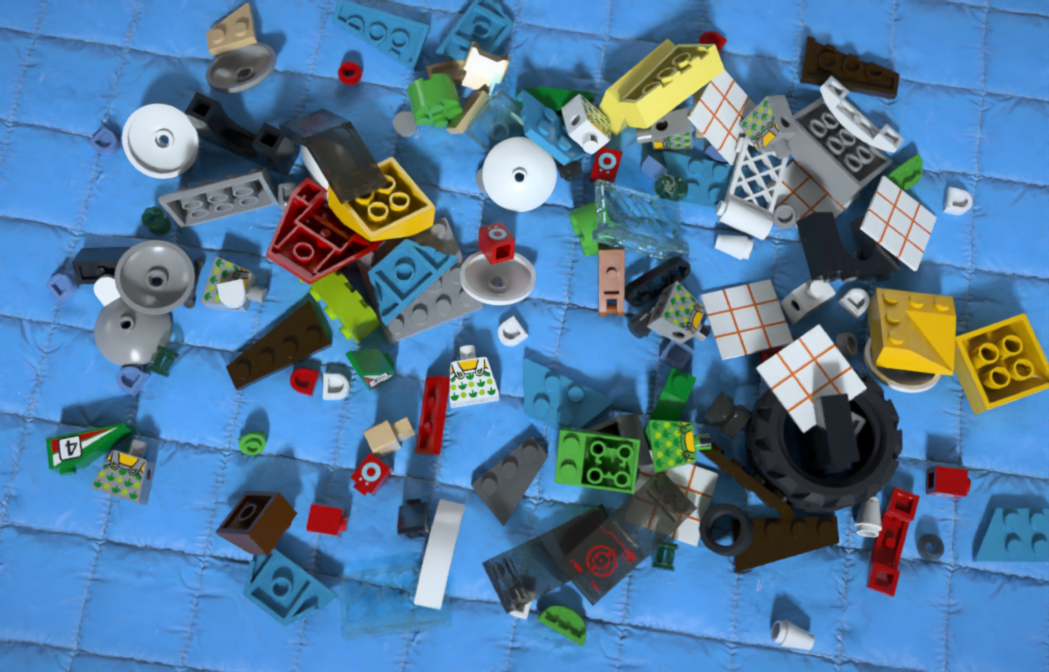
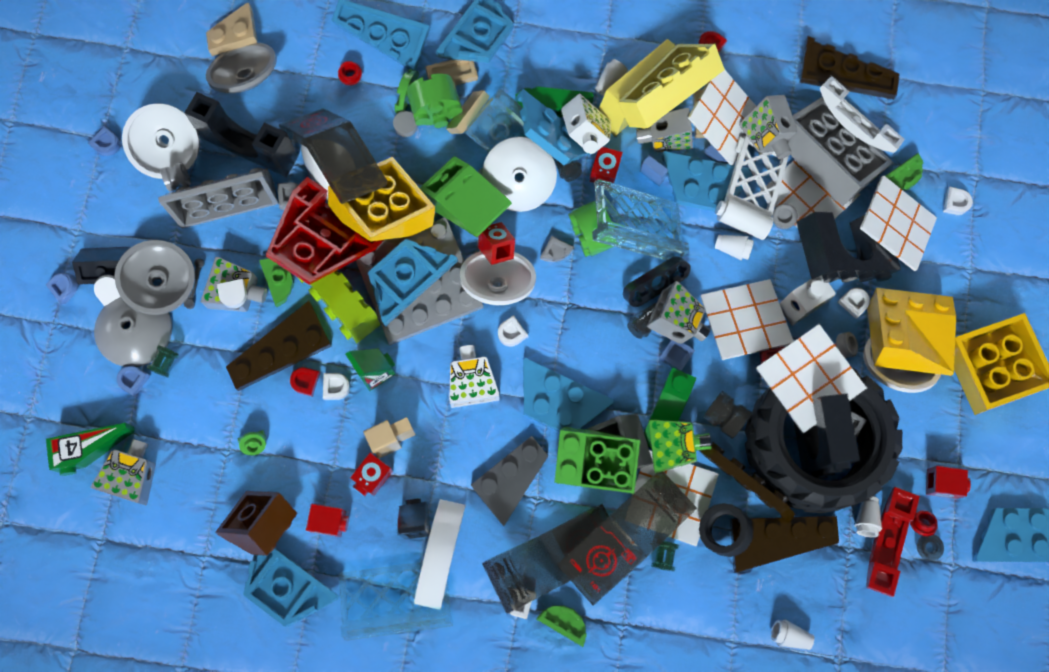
clear green bush [141,206,172,236] -> none
red plate [415,376,450,455] -> none
piece [462,41,510,96] -> none
plate [598,247,625,317] -> none
wheel [654,174,688,202] -> none
none -> light grey wheel [161,162,190,192]
none -> bright green plate [259,258,294,307]
none -> bright green plate [394,69,419,114]
none -> bright green slope [420,156,512,237]
none -> light grey tile [540,236,574,262]
none -> white cone [595,59,628,96]
none -> red plate [910,510,938,536]

